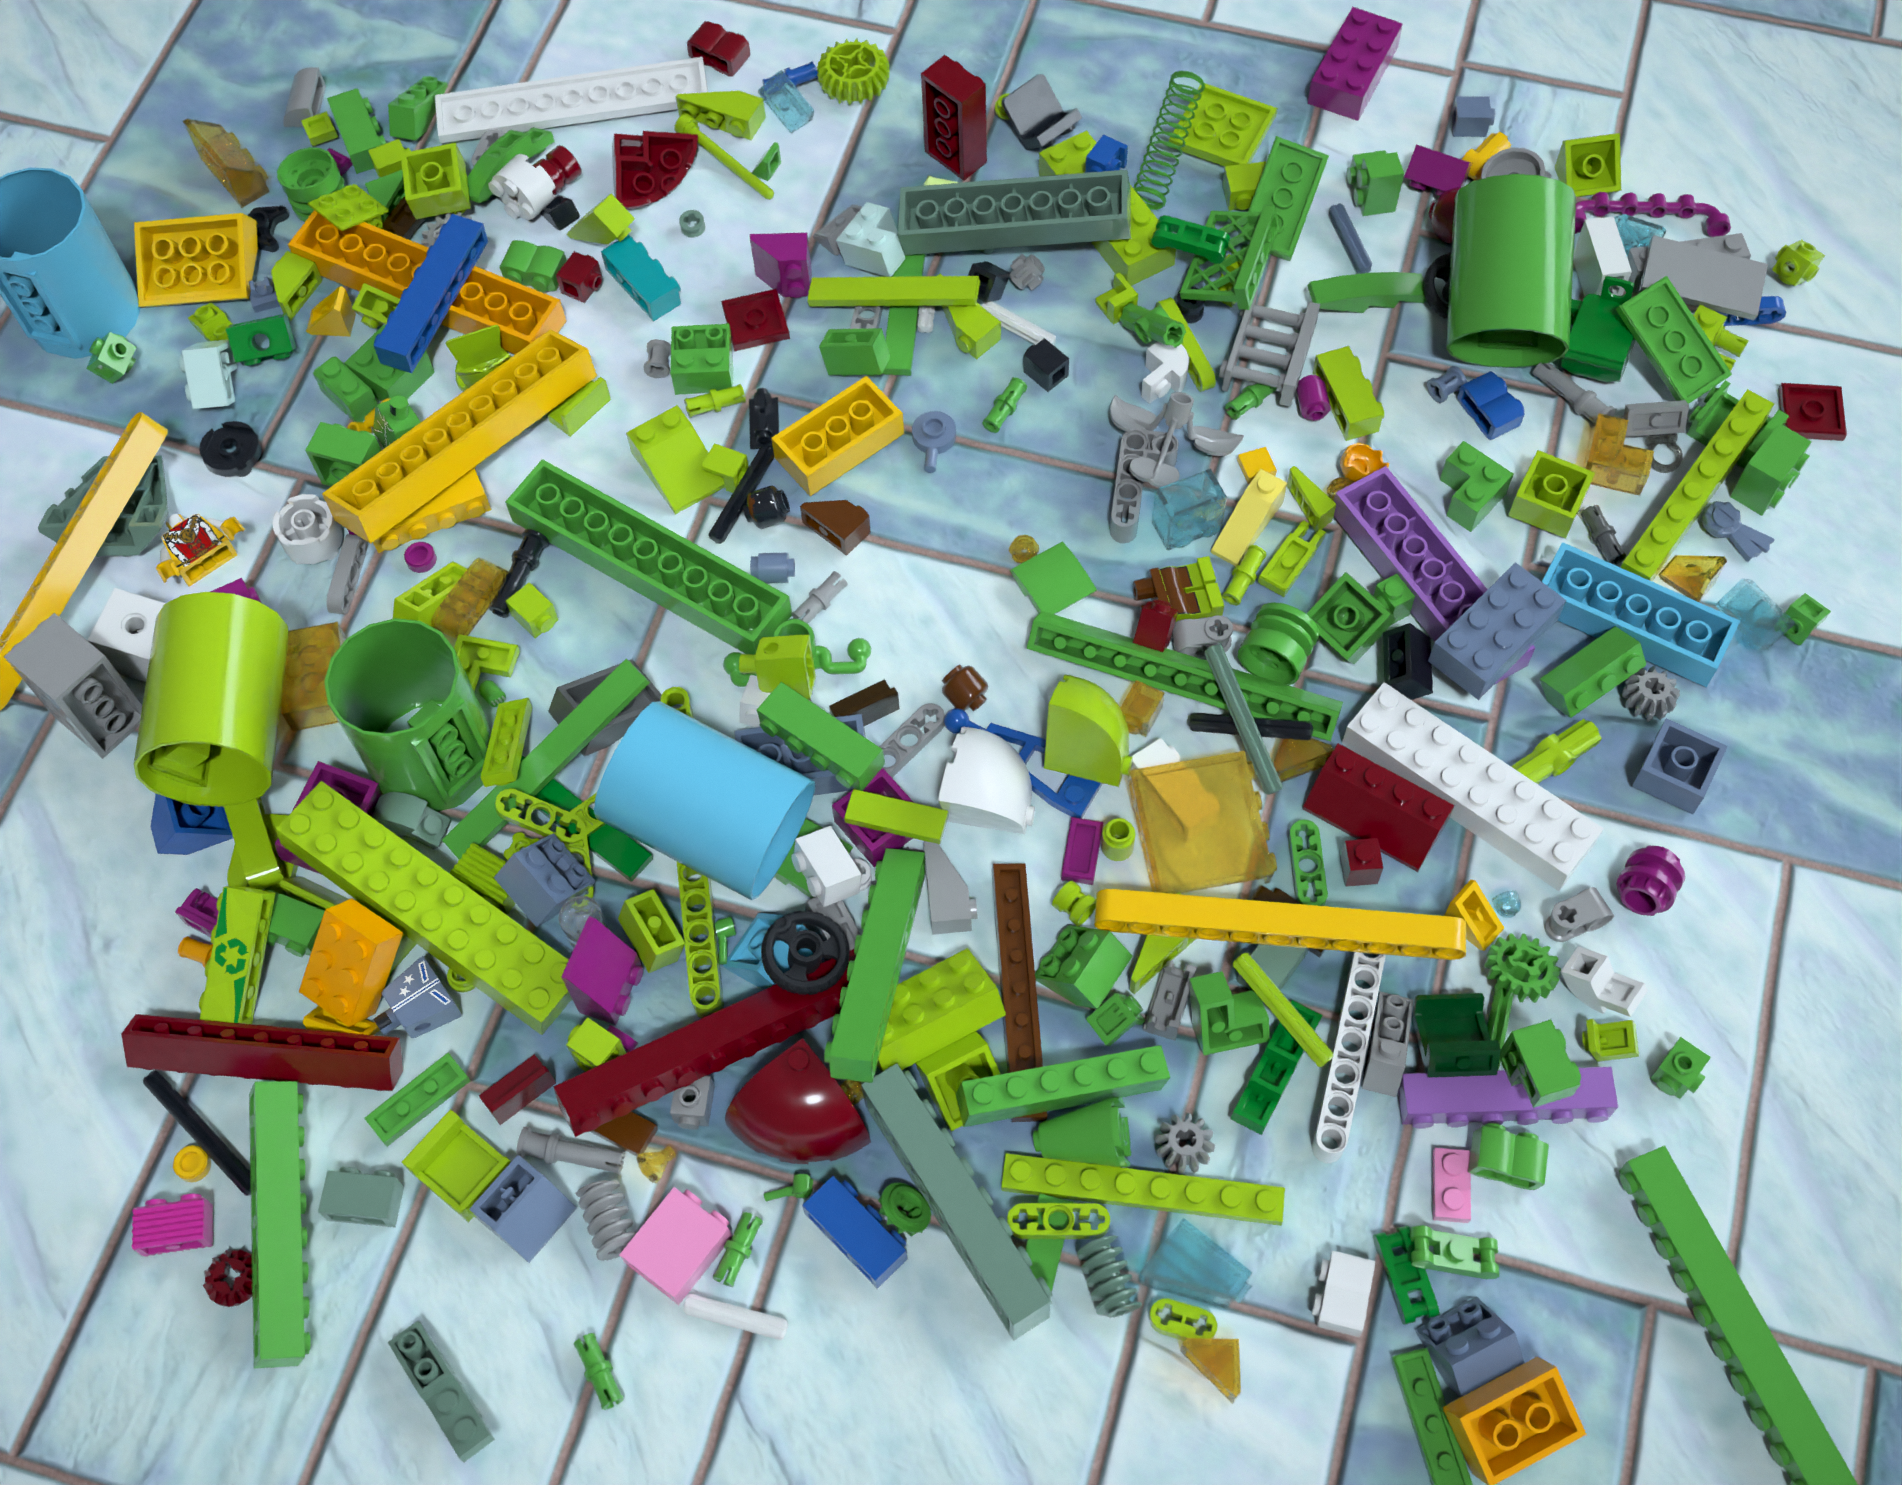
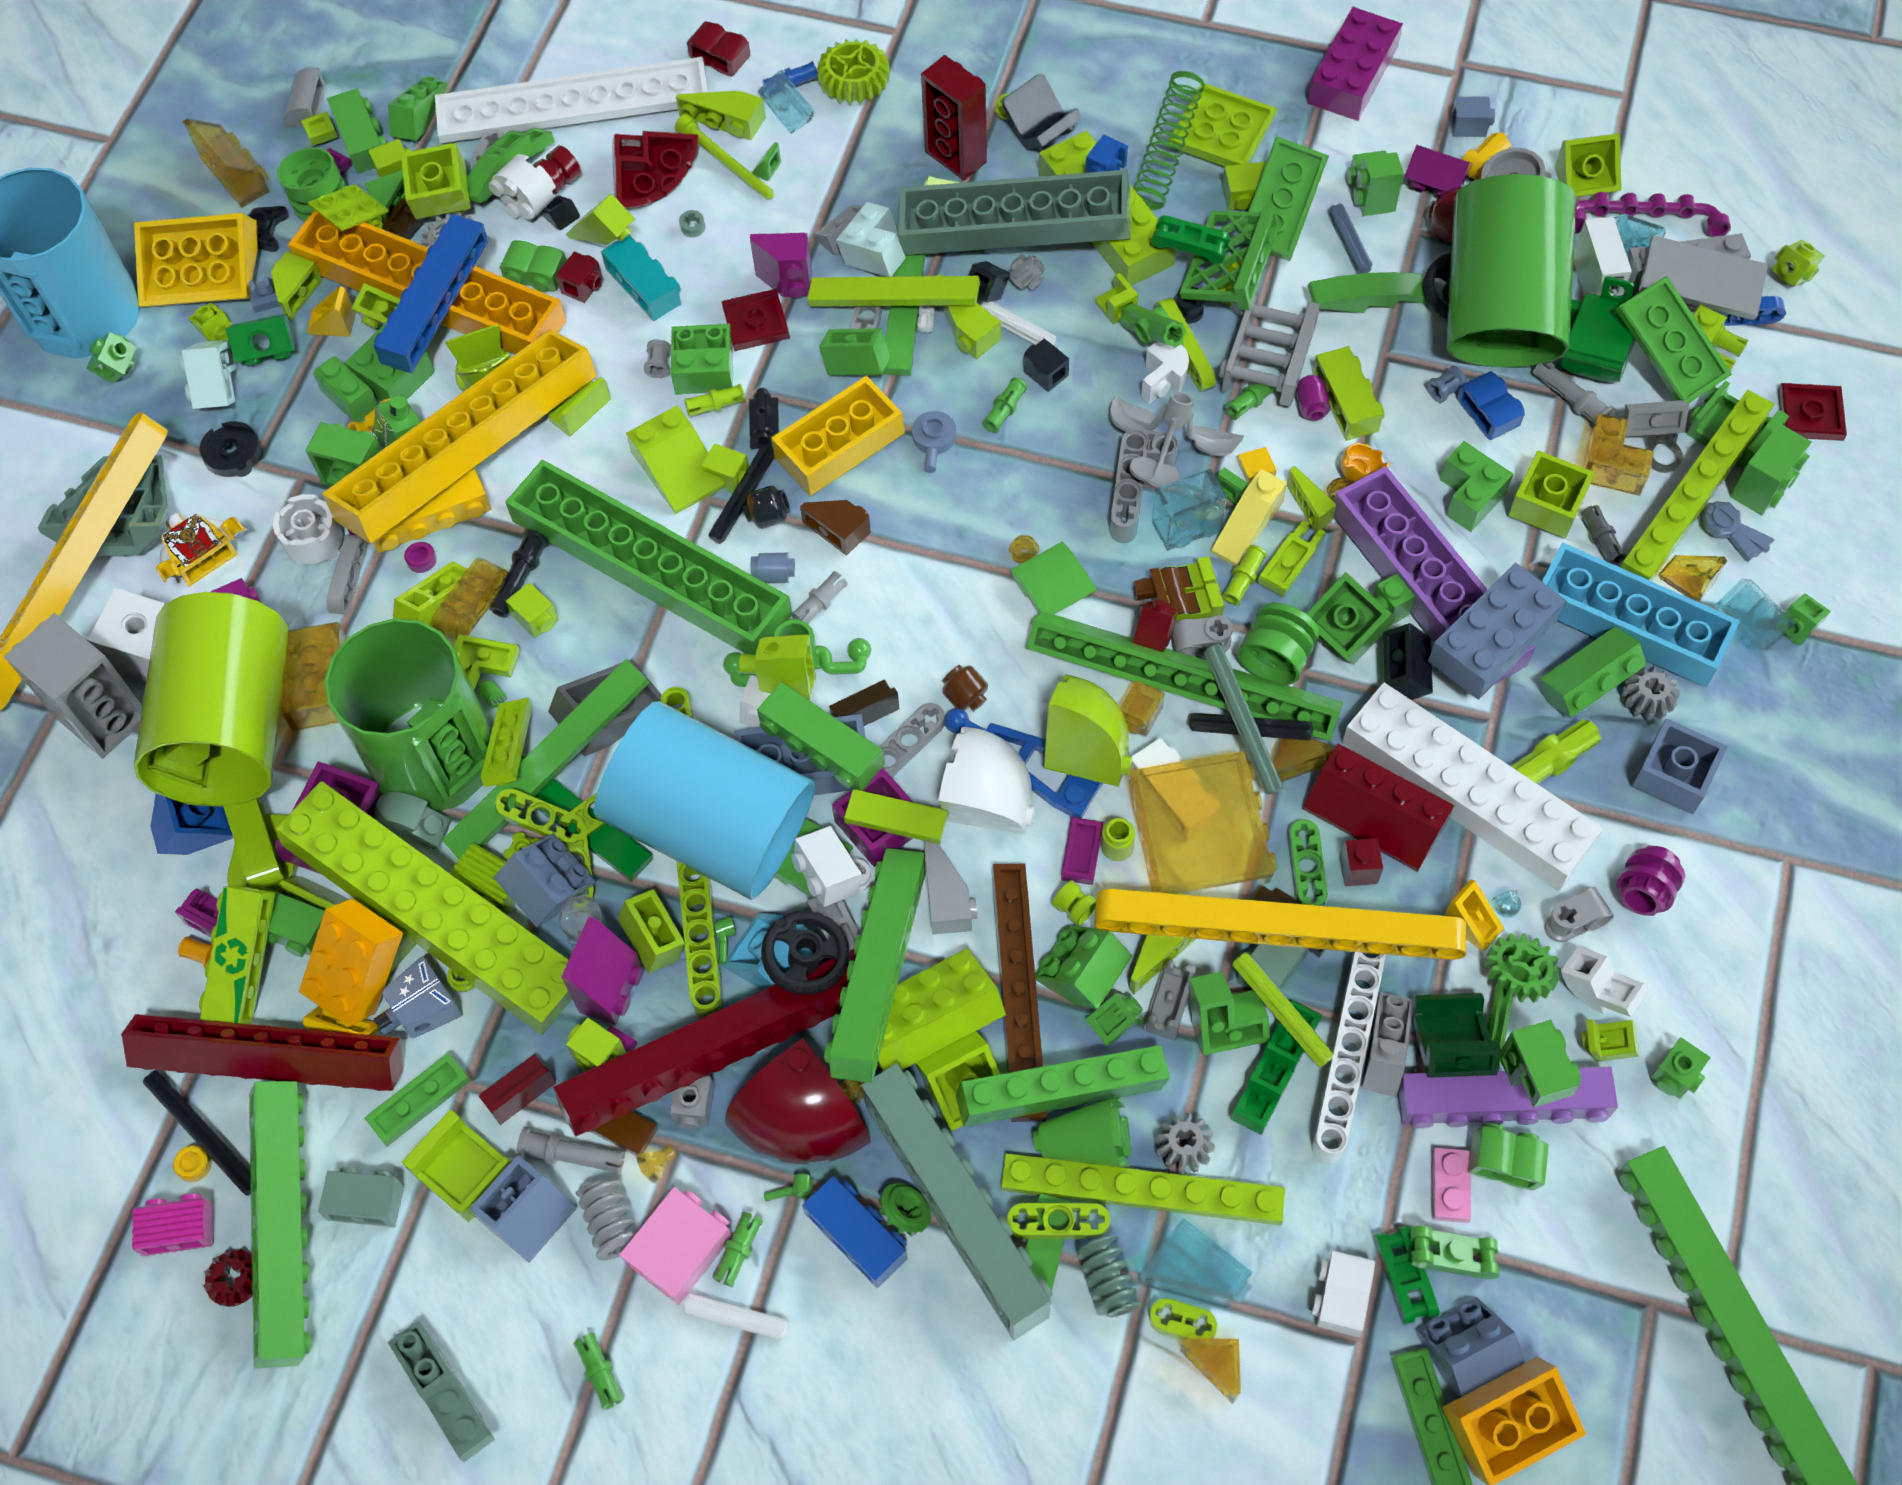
none -> bright green tile [1215,467,1248,505]

